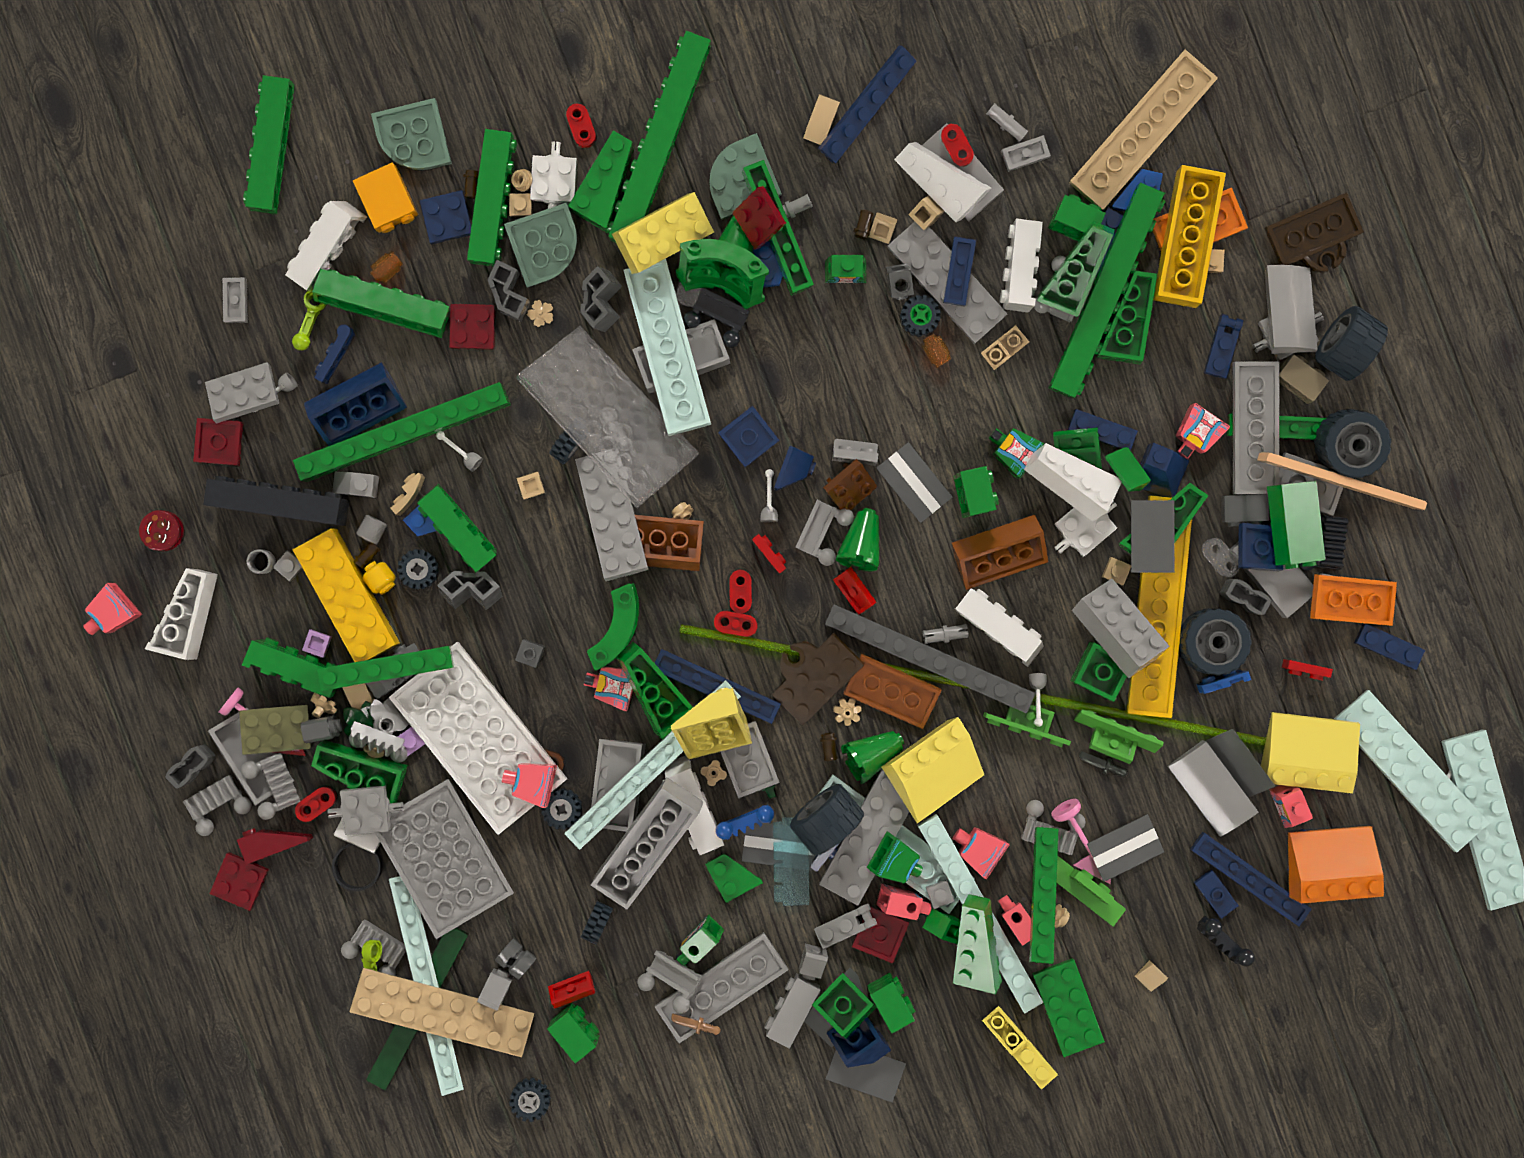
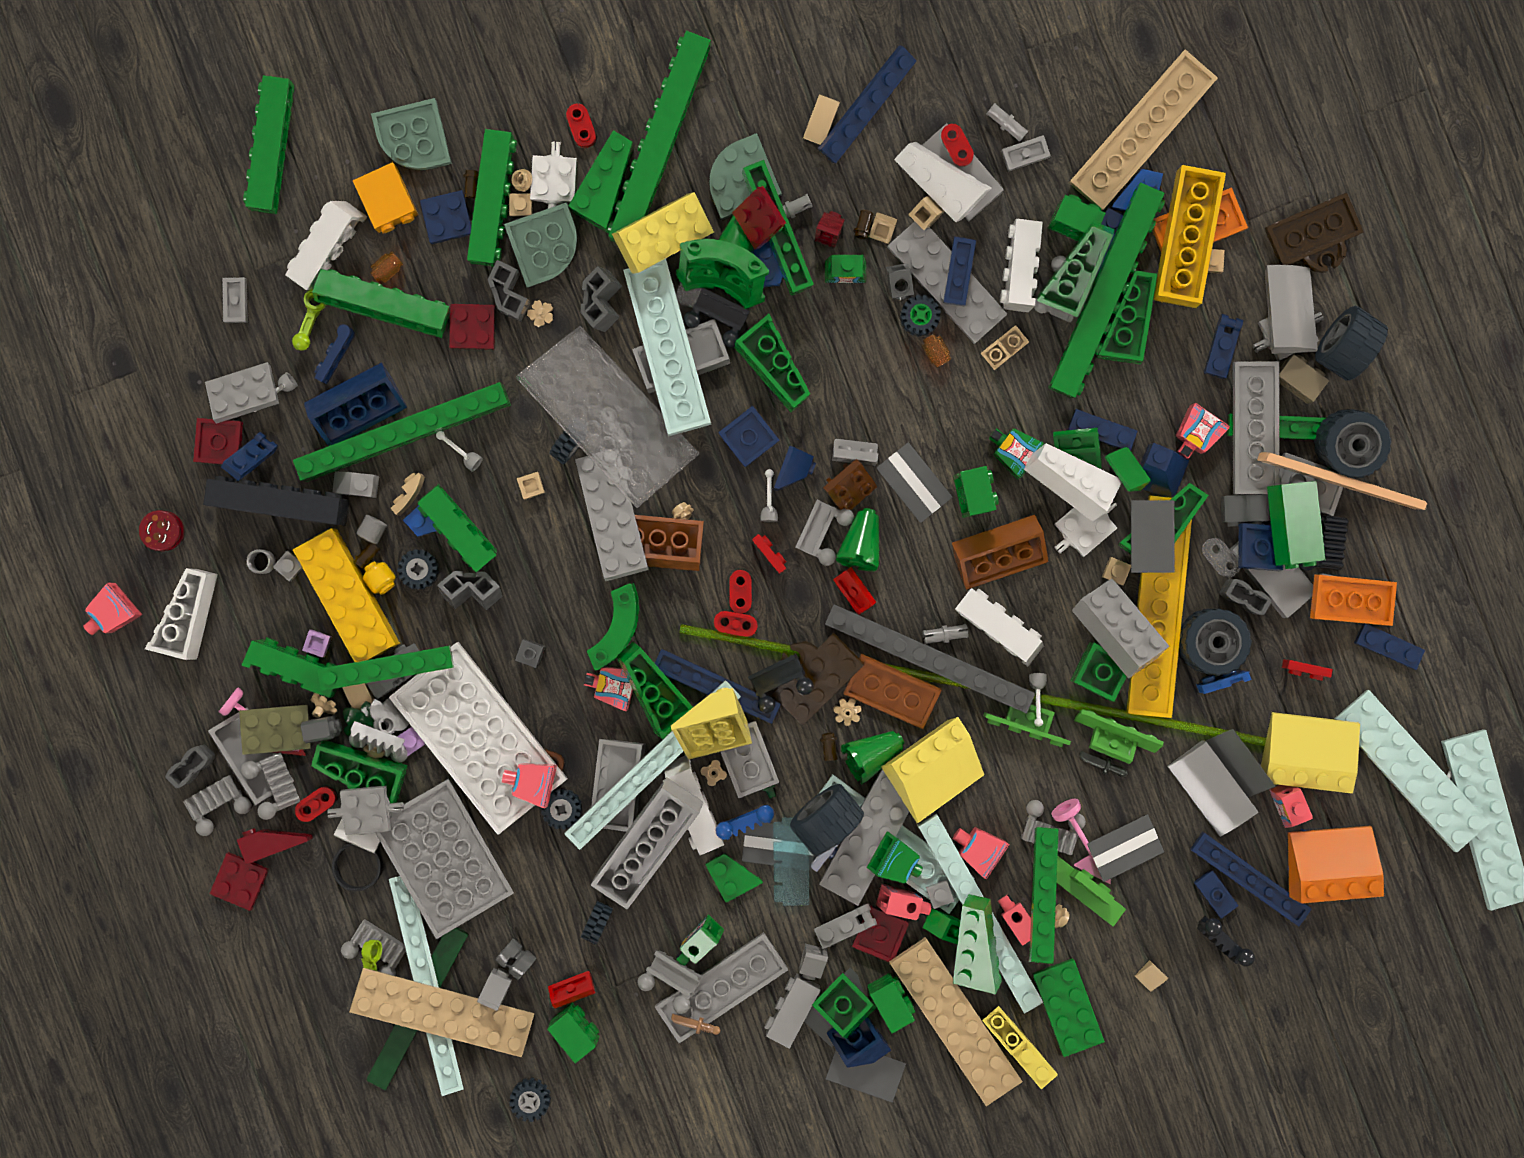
none -> dark blue plate [221,432,278,481]
none -> green wedge [734,314,810,412]
none -> black gear [748,654,814,713]
none -> dark red slope [814,211,845,248]
none -> tan plate [889,937,1022,1106]

